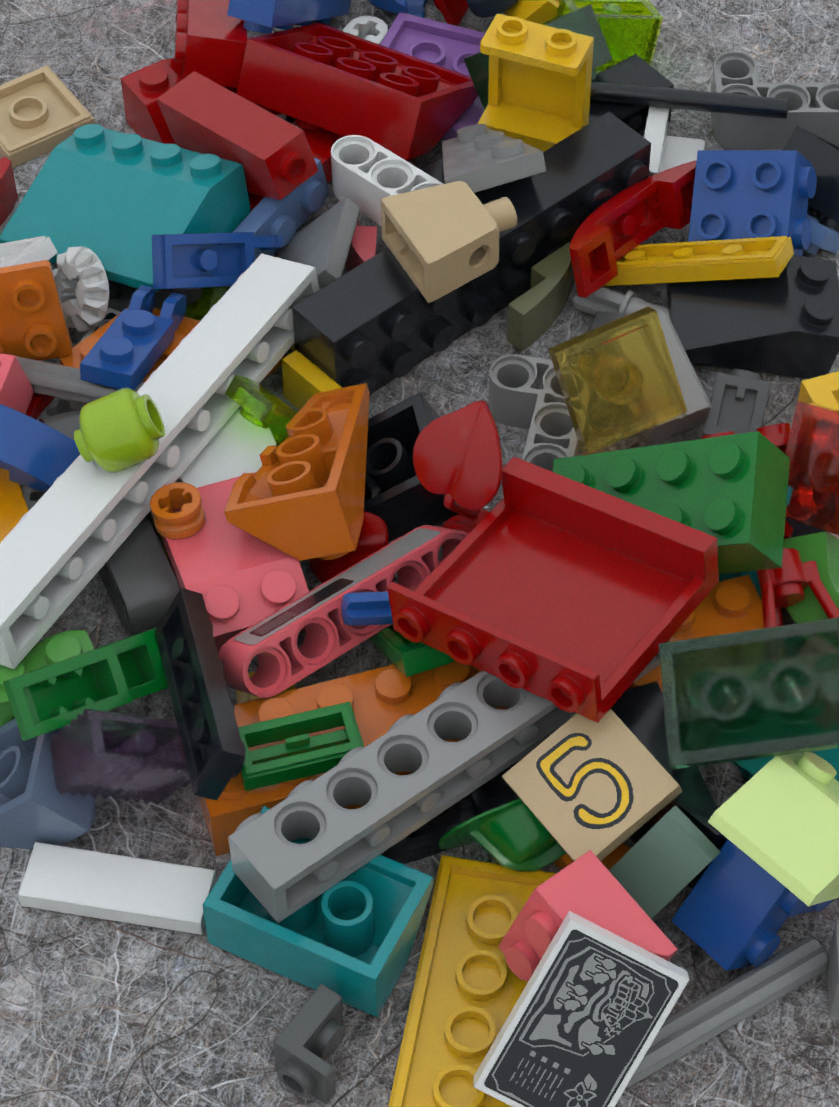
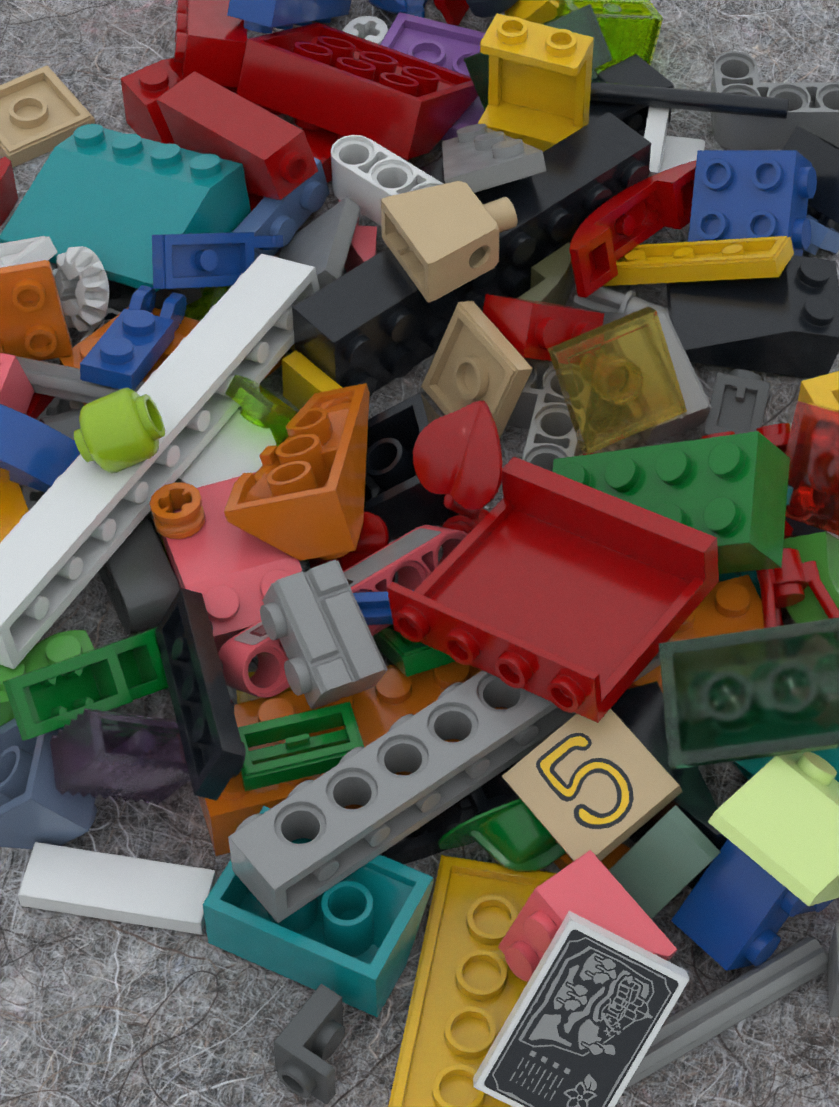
none -> light grey brick [260,560,387,710]
none -> tan tile [421,301,533,439]
none -> red brick [483,294,605,366]

